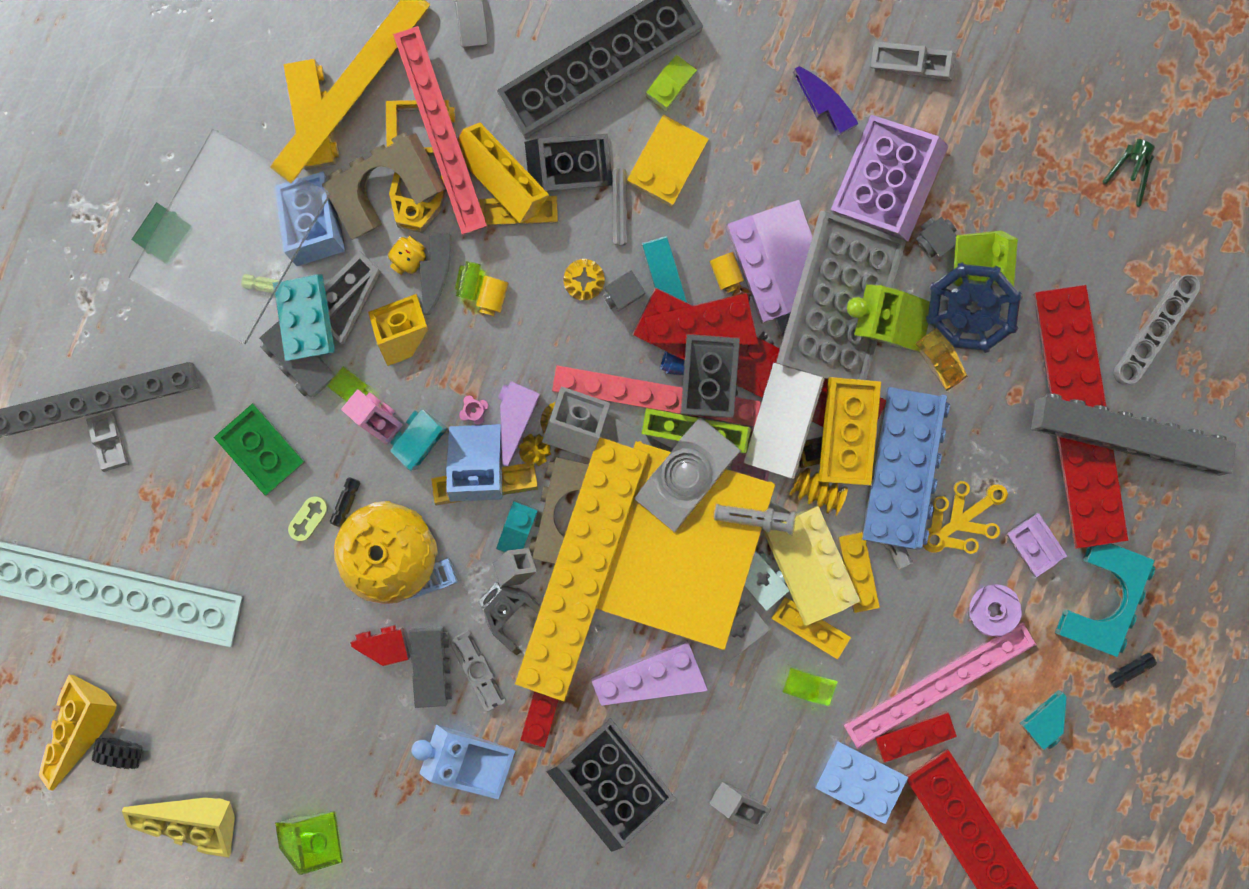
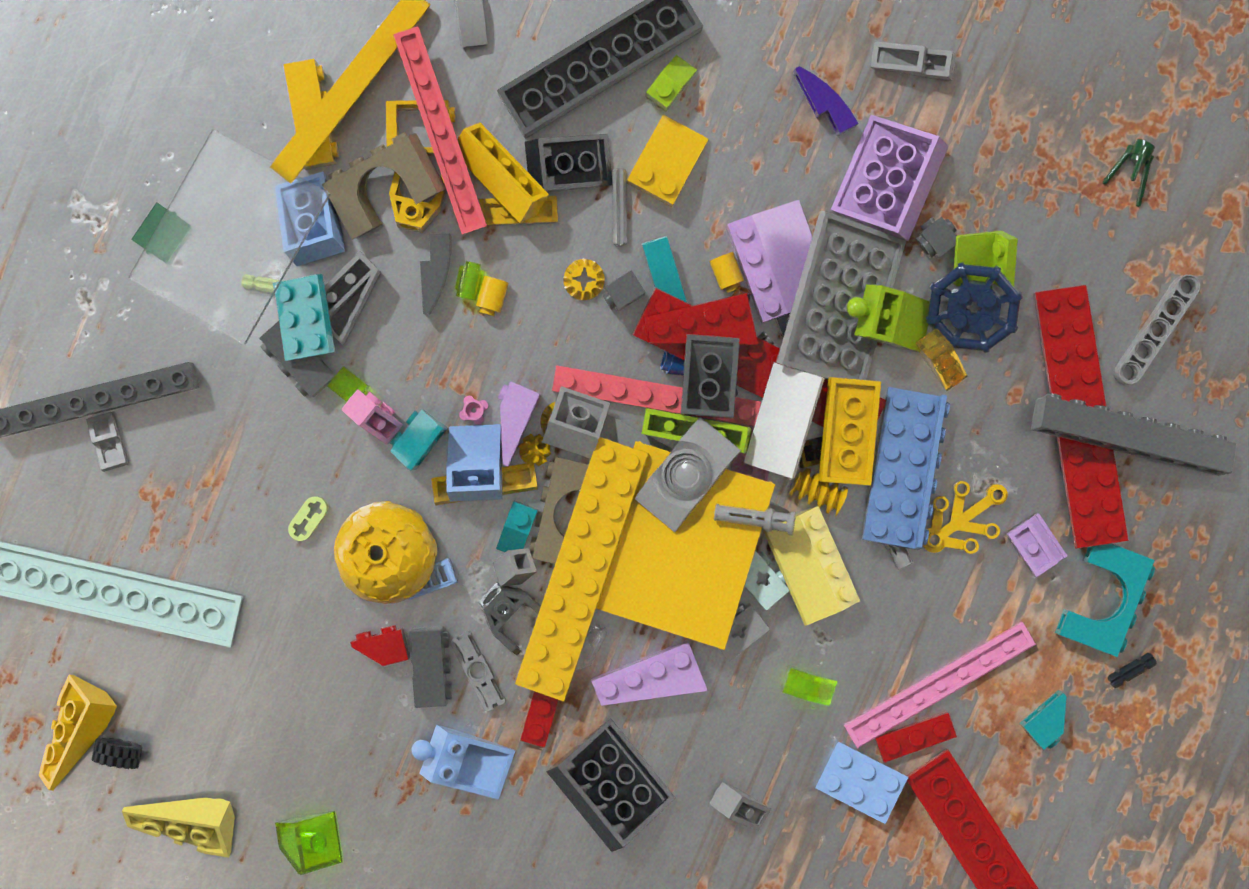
green plate [213,403,305,496] -> none
black axle [330,477,360,527] -> none
yellow slope [368,294,428,366] -> none
yellow head [388,235,426,275] -> none
yellow plate [771,596,851,659] -> none
yellow plate [838,532,880,613] -> none
lavender plate [969,585,1022,637] -> none

